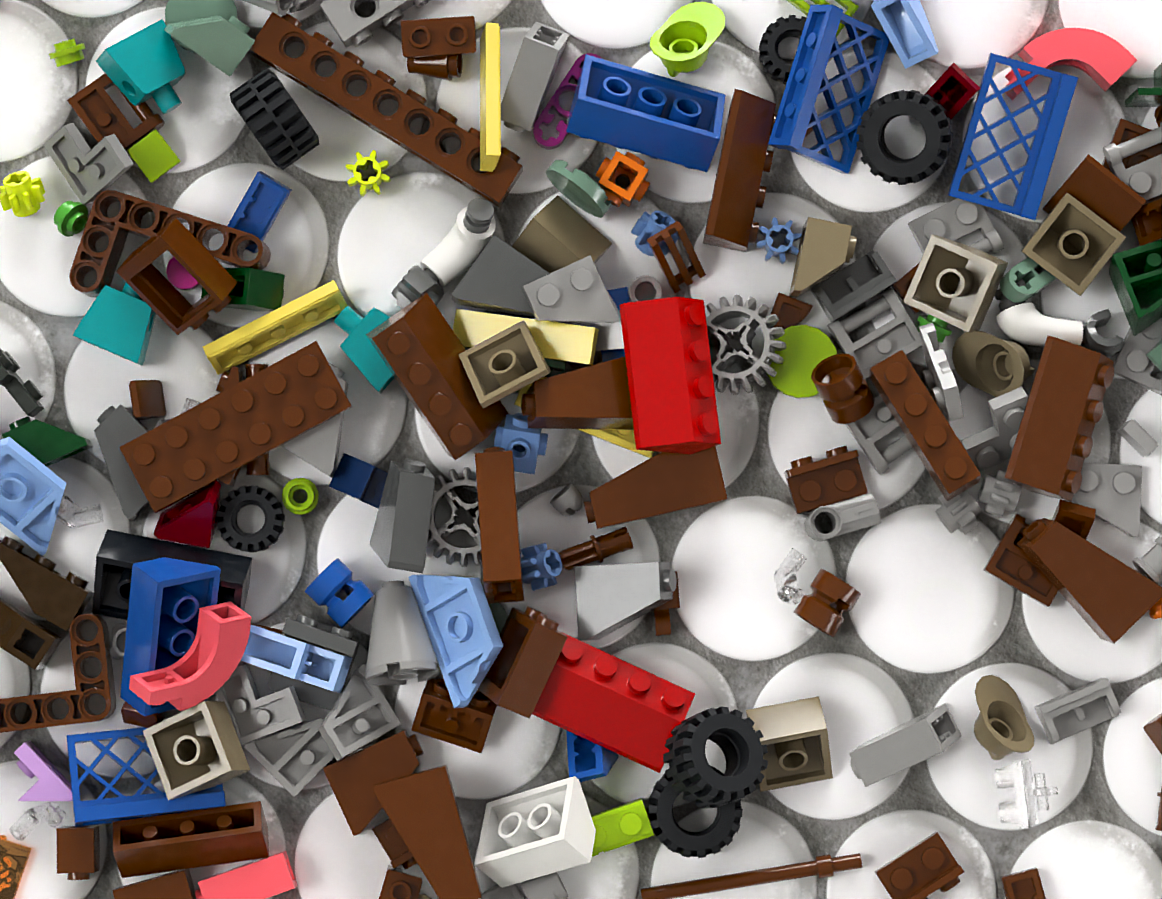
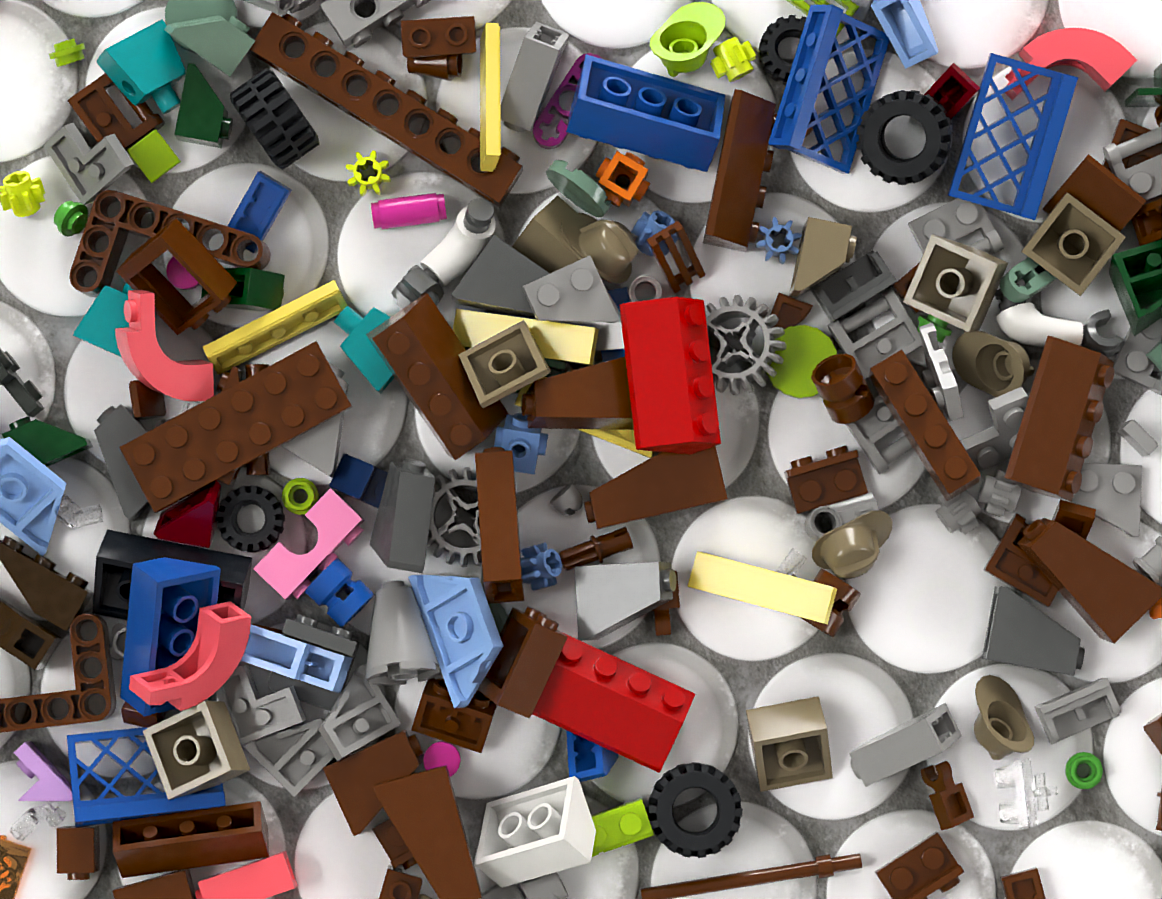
black tyre [663,707,768,808] -> none
none -> coral arch [115,290,214,401]
none -> dark green slope [174,63,233,148]
none -> bright pink arch [253,488,365,600]
none -> dark pink piece [371,193,447,229]
none -> dark pink tile [423,741,461,777]
none -> dark tan piece [561,212,639,284]
none -> light yellow tile [687,551,837,625]
none -> neon yellow gear [710,37,757,82]
none -> dark tan piece [812,510,893,579]
none -> reddish brown plate [921,761,974,831]
none -> dark grey slope [982,586,1085,676]
none -> bright green plate [1065,752,1103,789]

